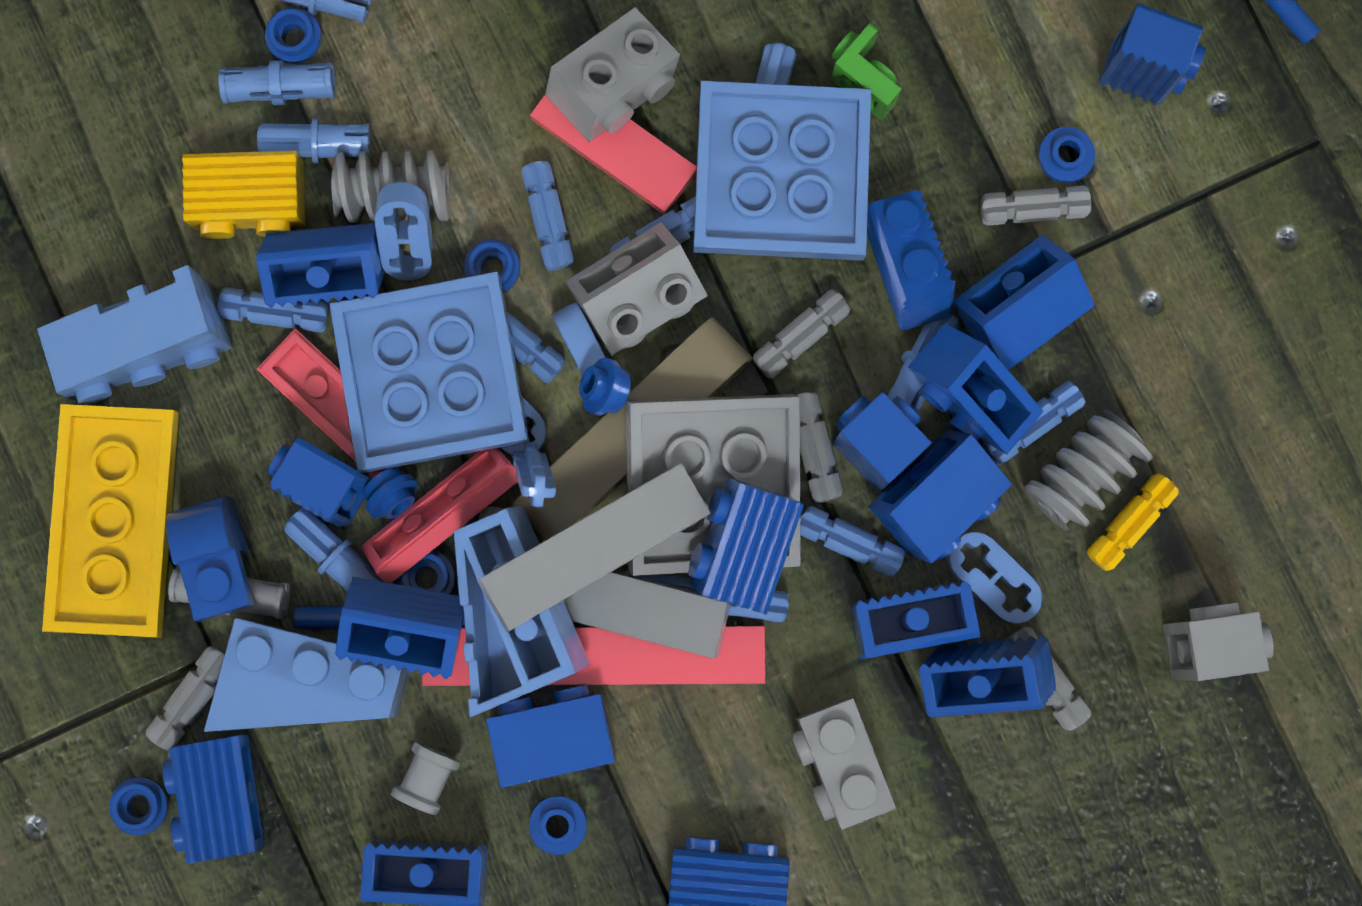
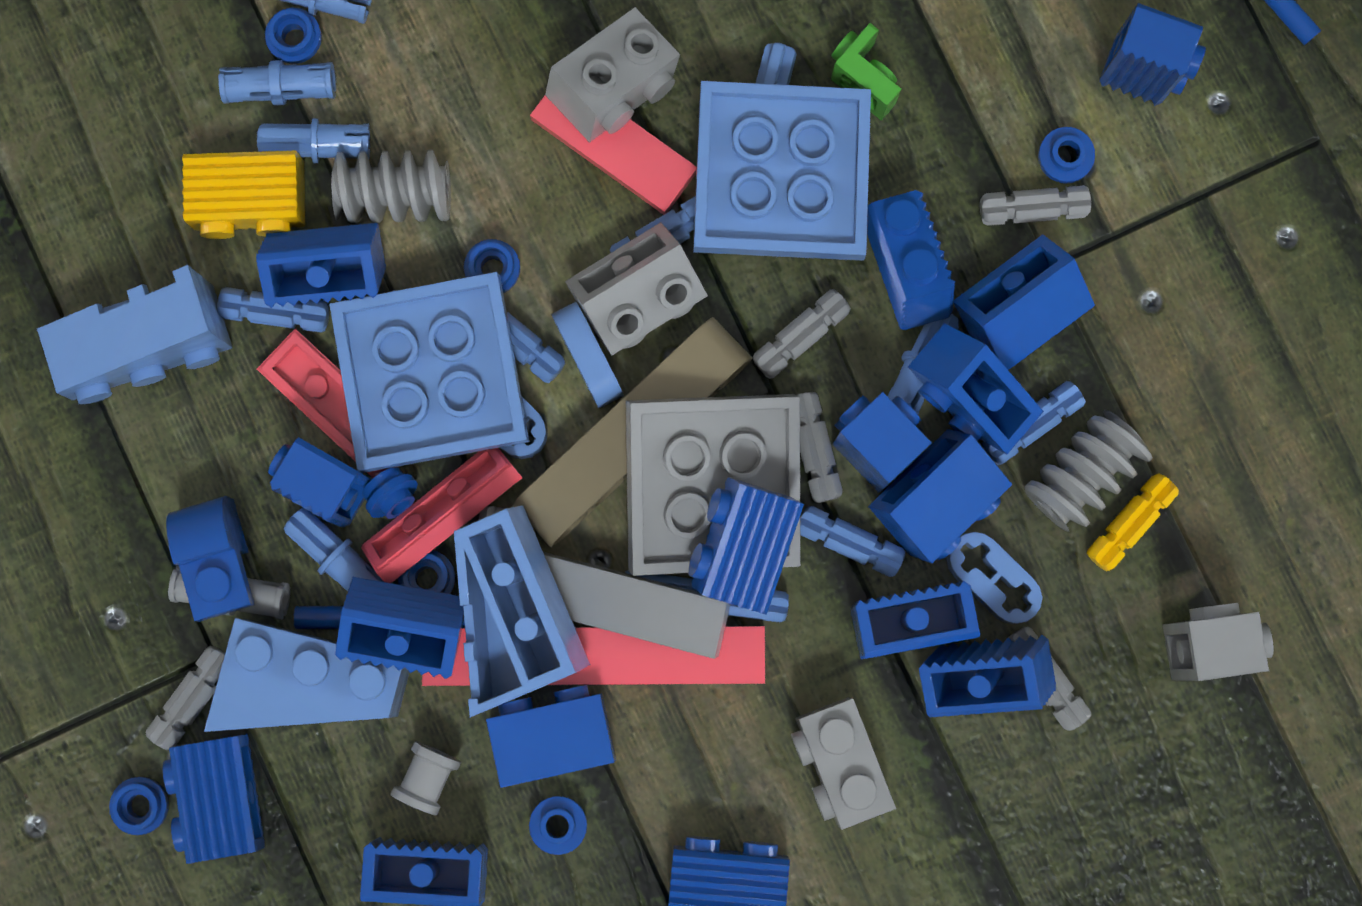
yellow plate [42,404,179,638] -> none
medium blue beam [375,182,433,281] -> none
light grey tile [477,463,711,632] -> none
medium blue axle [512,442,556,507] -> none
medium blue axle [521,161,574,271] -> none
blue plate [579,358,631,416] -> none

